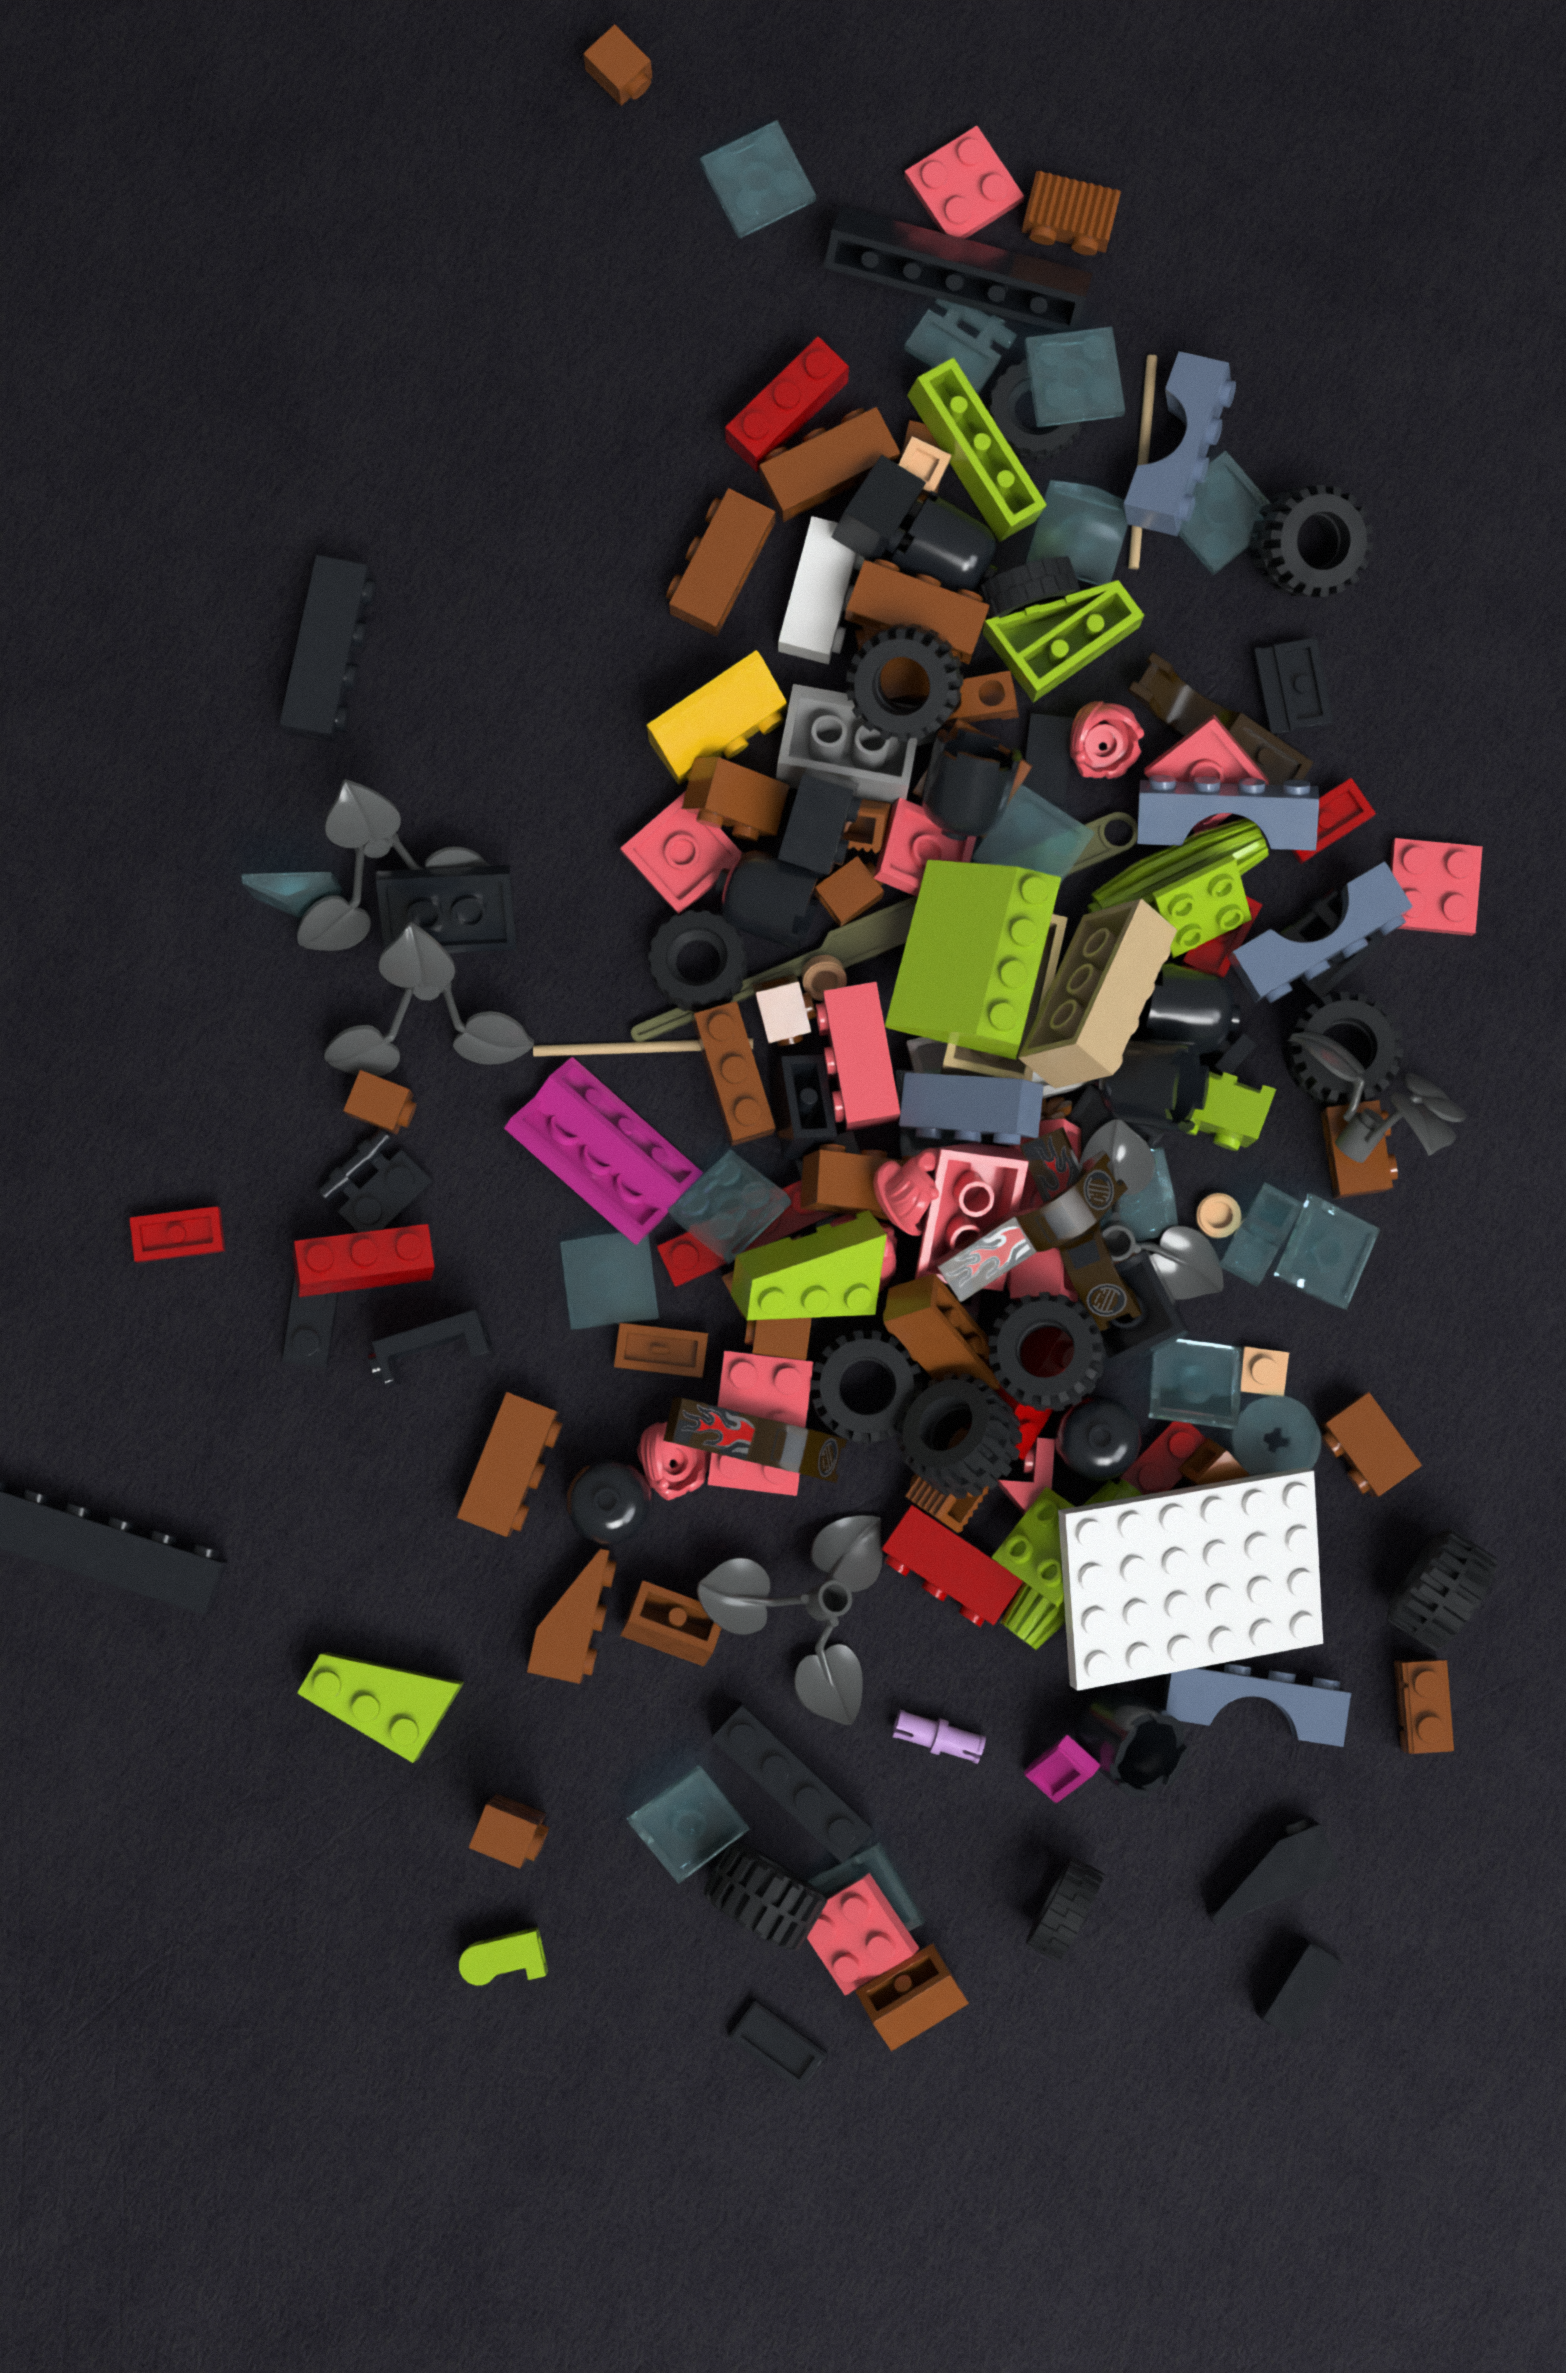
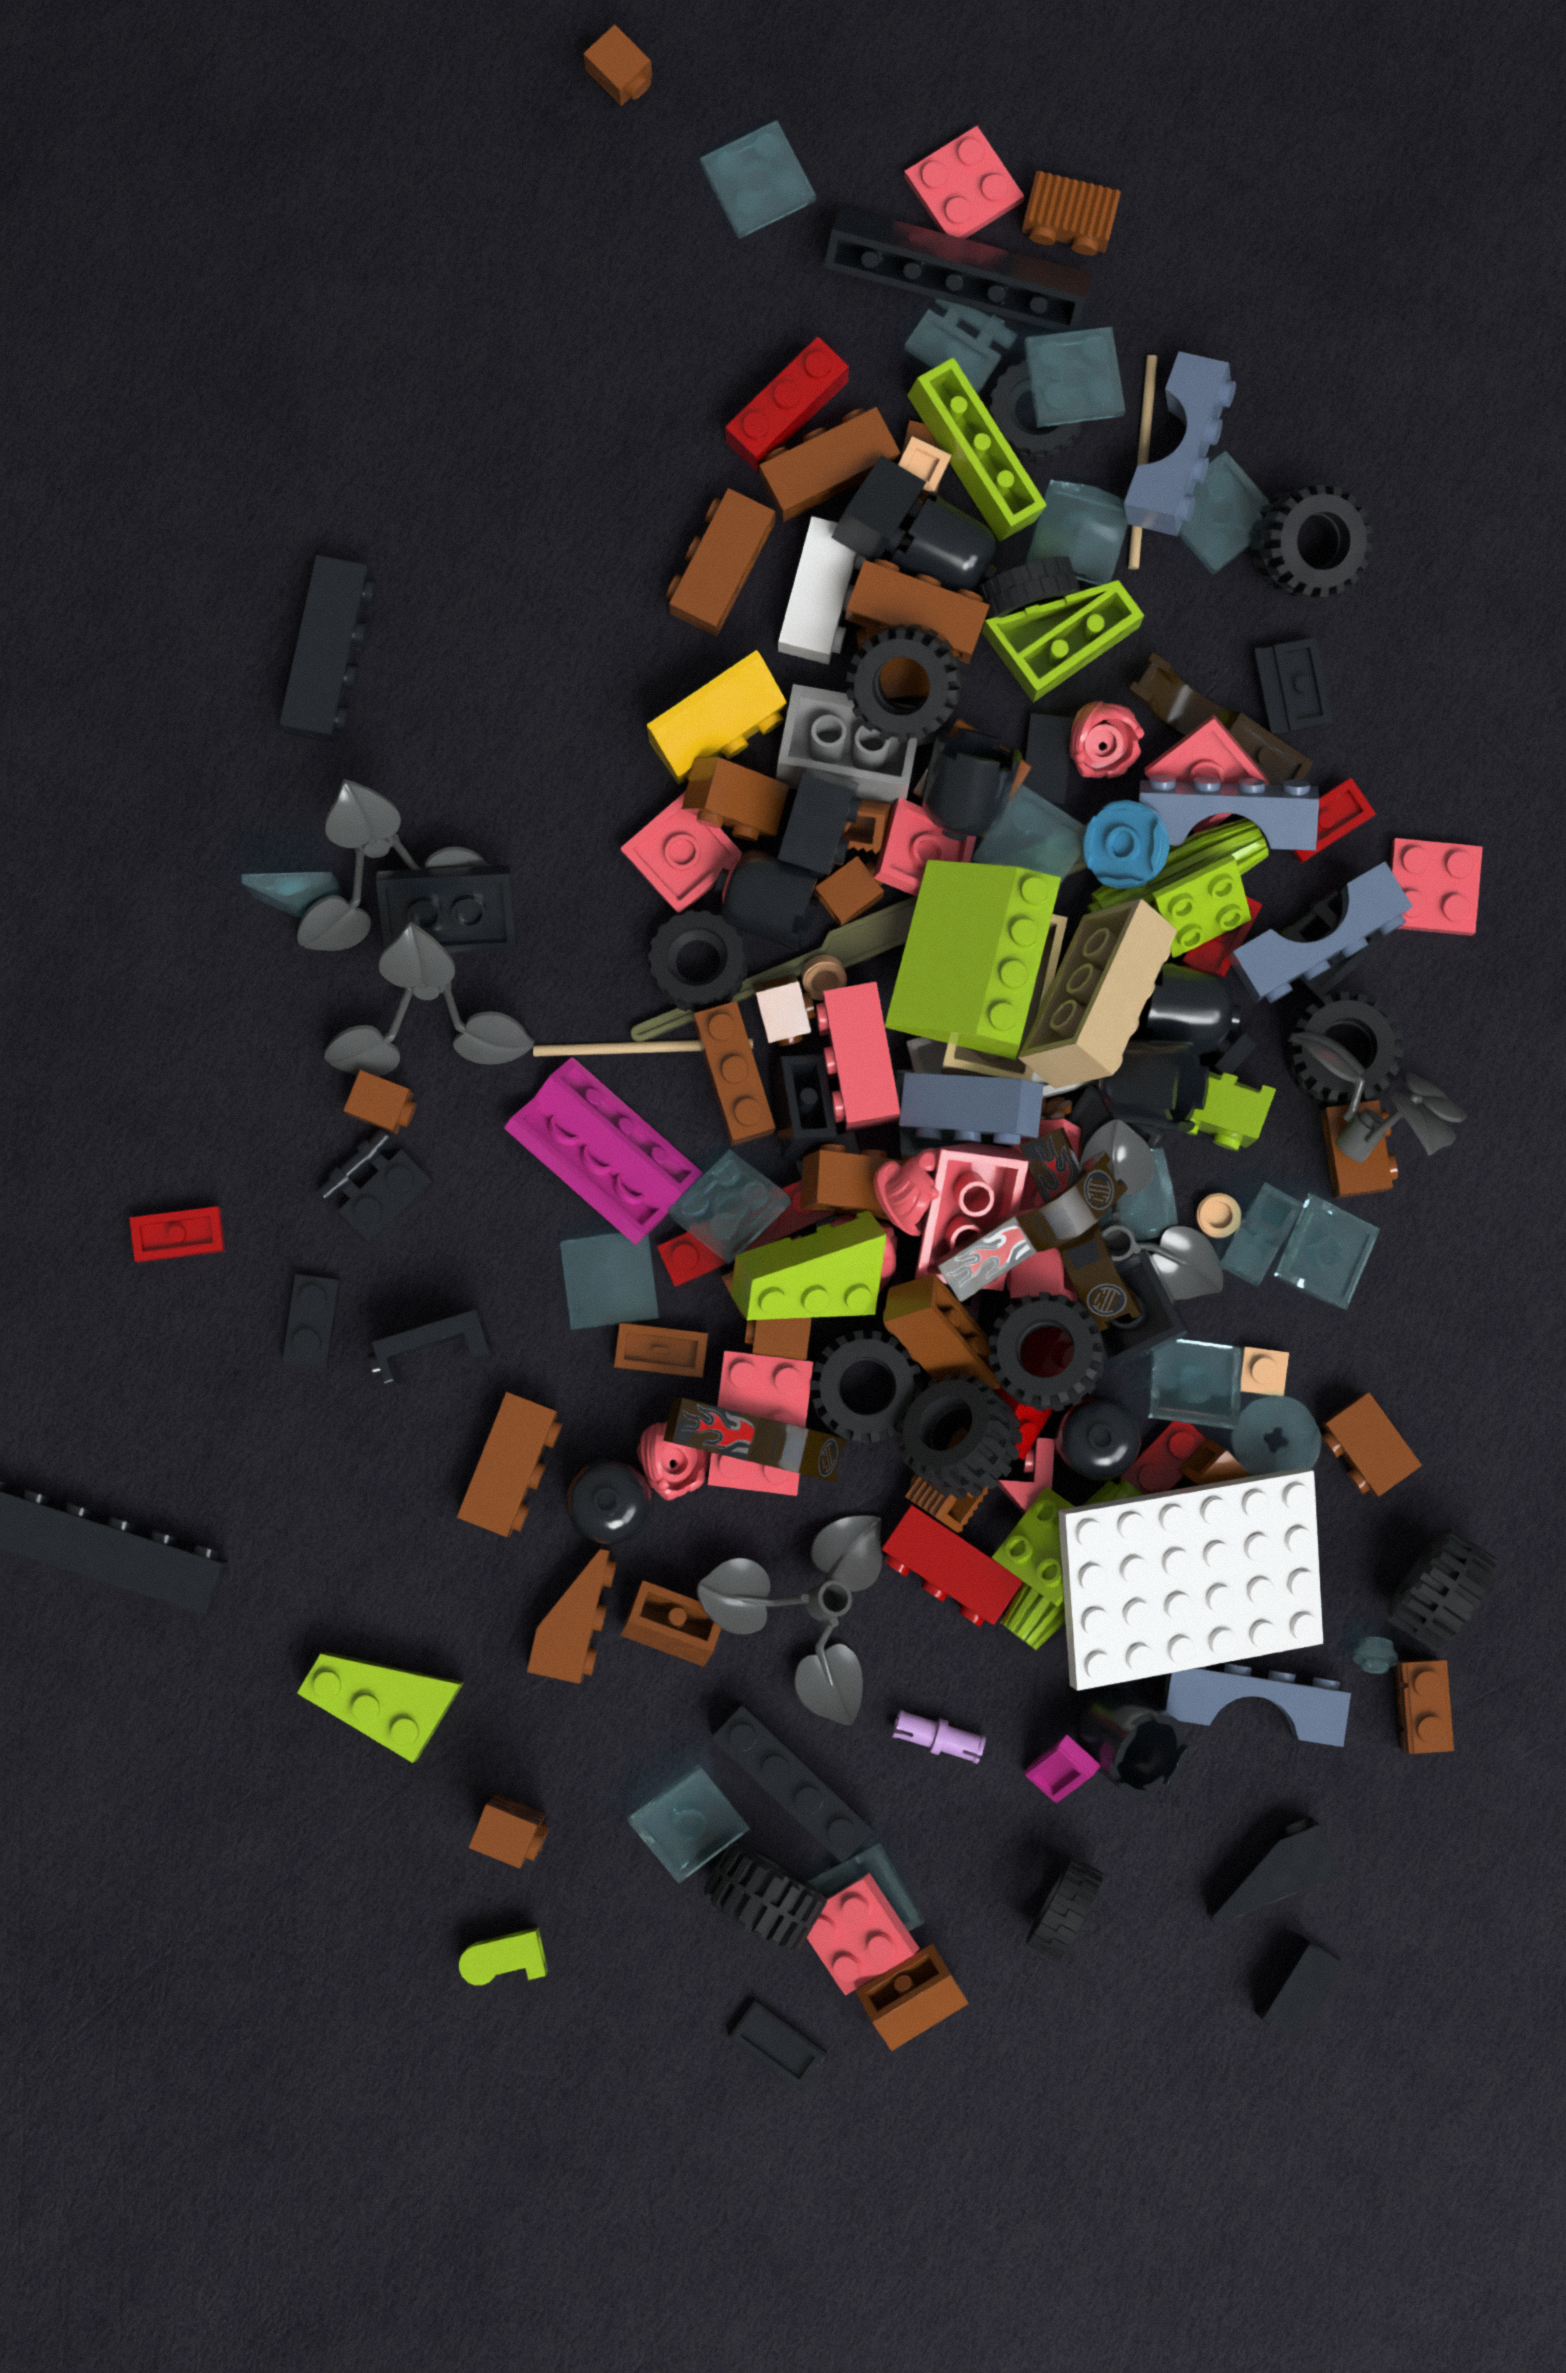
red brick [292,1224,435,1297] -> none
dark orange leg [942,671,1019,726] -> none
none -> dark azure tile [1082,800,1170,890]
none -> clear light blue plate [1353,1637,1398,1674]

